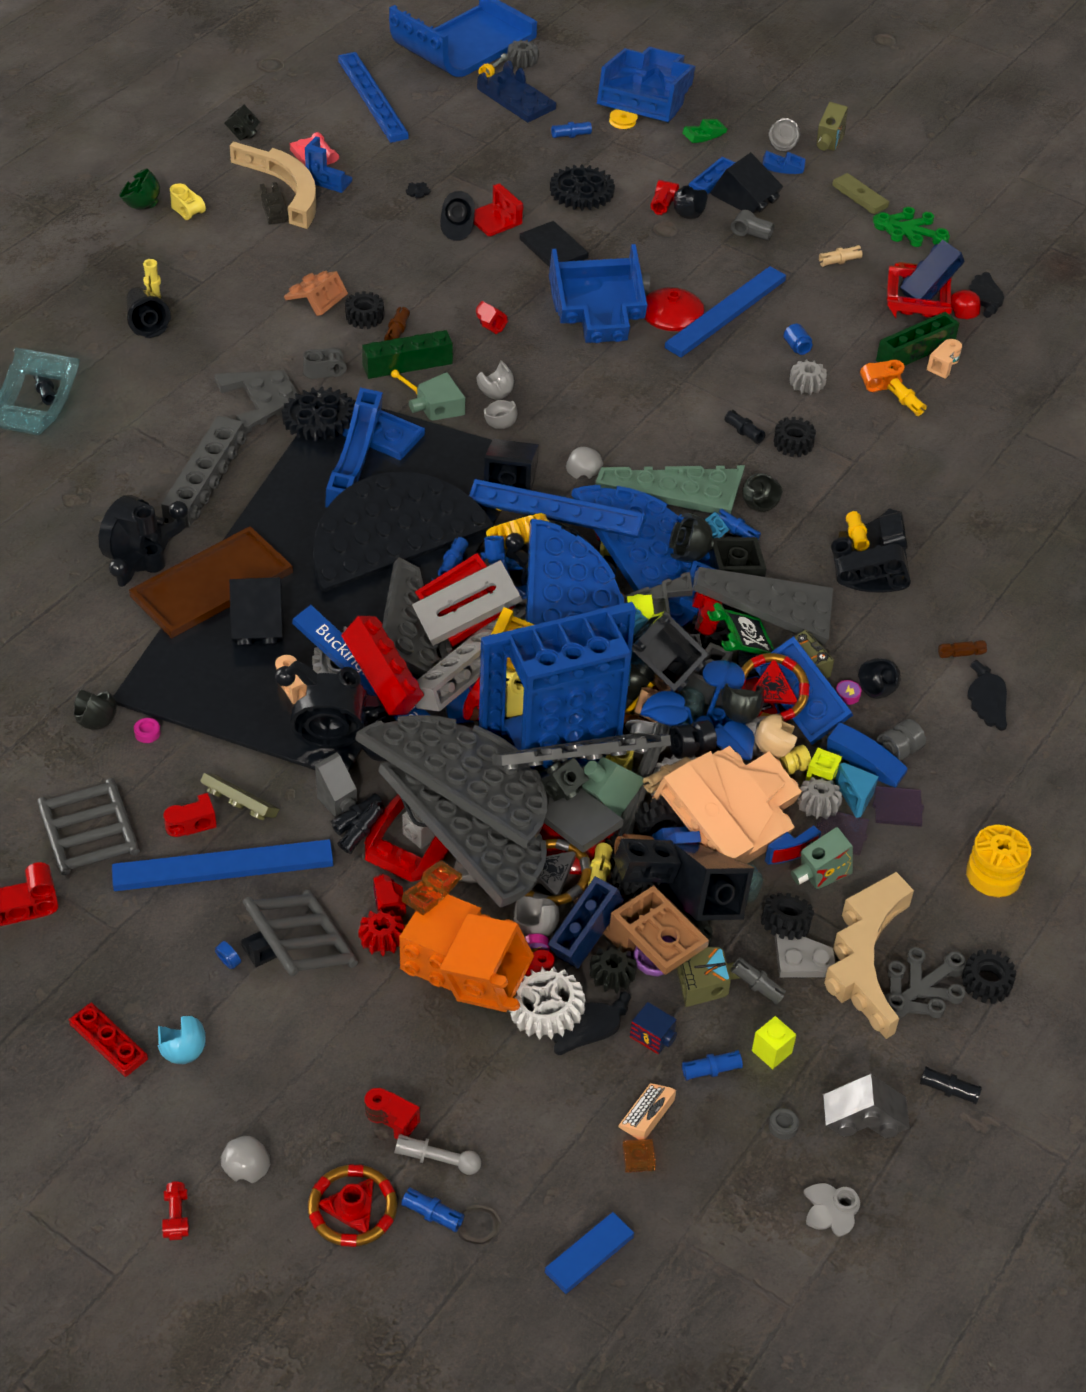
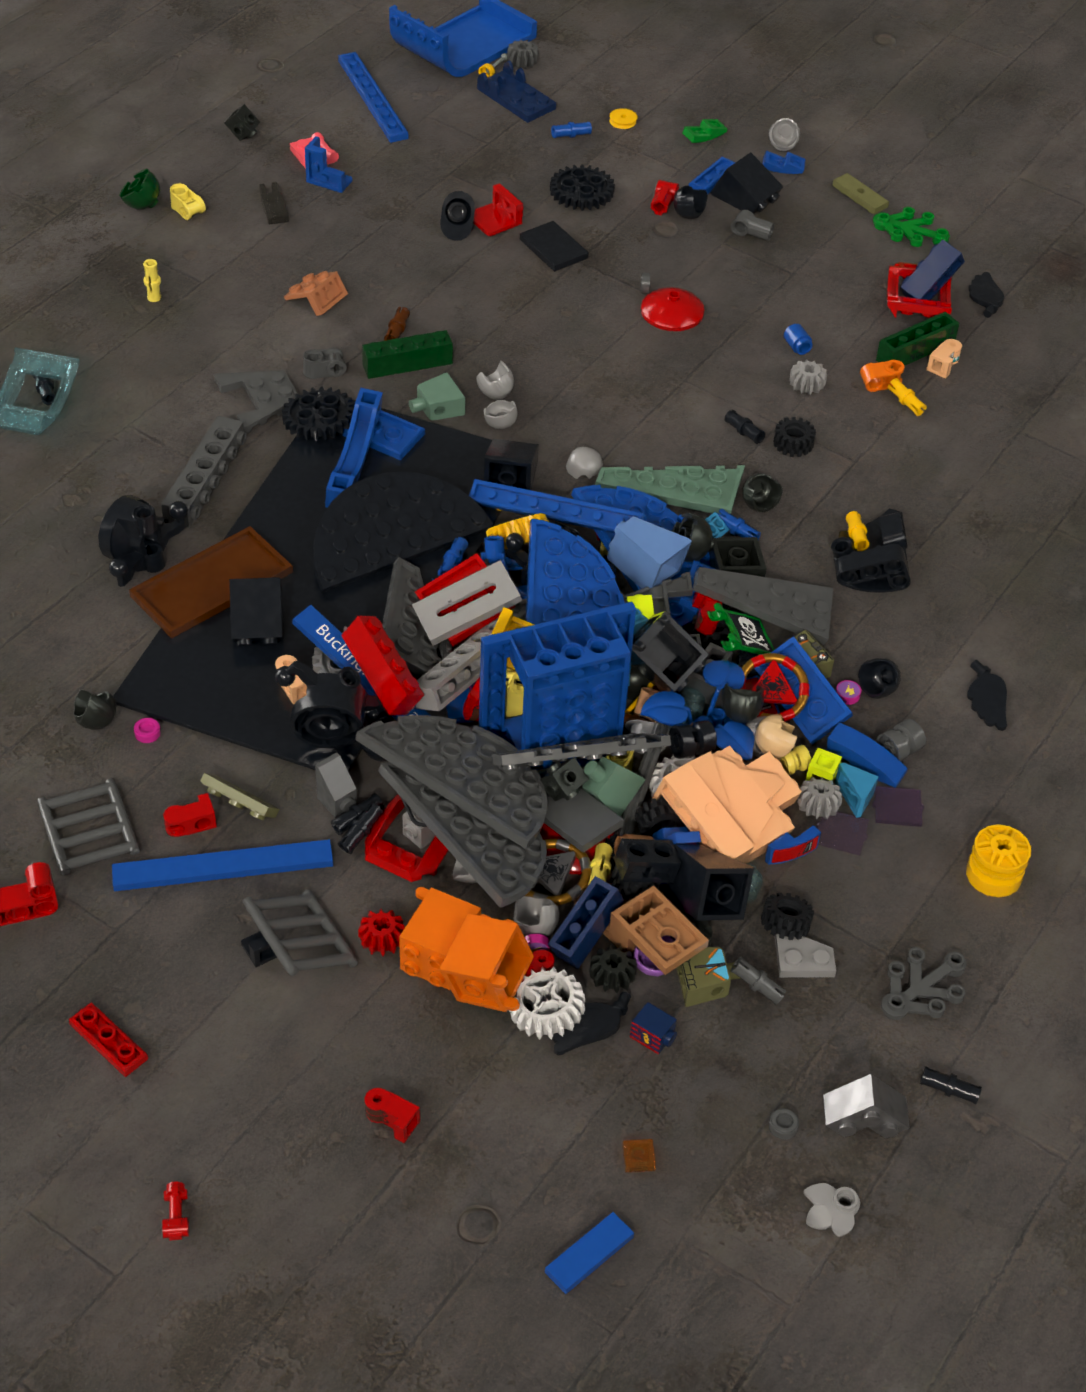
black cone [127,287,171,338] -> none
medium azure hair [157,1016,206,1064] -> none
blue tile [215,941,241,969] -> none
light grey hair [221,1136,271,1183] -> none
tan arch [230,141,316,229] -> none
red piece [308,1164,397,1247] -> none
black tyre [345,291,384,329] -> none
red rock [373,874,406,917] -> none
yellow hinge [391,369,417,394] -> none
light grey pin [394,1134,481,1175] -> none
blue pin [401,1187,464,1232] -> none
clear orange slope [402,860,462,915] -> none
black plant [406,182,431,198] -> none
red rock [476,301,508,334] -> none
blue panel [549,244,647,343] -> none
blue panel [597,47,695,122] -> none
slope [618,1083,676,1142] -> none
tan pin [643,757,691,793] -> none
blue tile [665,266,786,358] -> none
blue pin [682,1050,743,1081] -> none
neon yellow brick [752,1016,796,1069] -> none
sand green torso [791,827,853,889] -> none
olive torso [817,102,848,151] -> none
tan pin [819,245,862,267] -> none
tan arch [824,872,914,1039] -> none
reddish brown axle [938,640,987,658] -> none
red hair [951,290,981,319] -> none
black tyre [962,949,1016,1004] -> none
none -> medium blue slope [607,516,692,589]

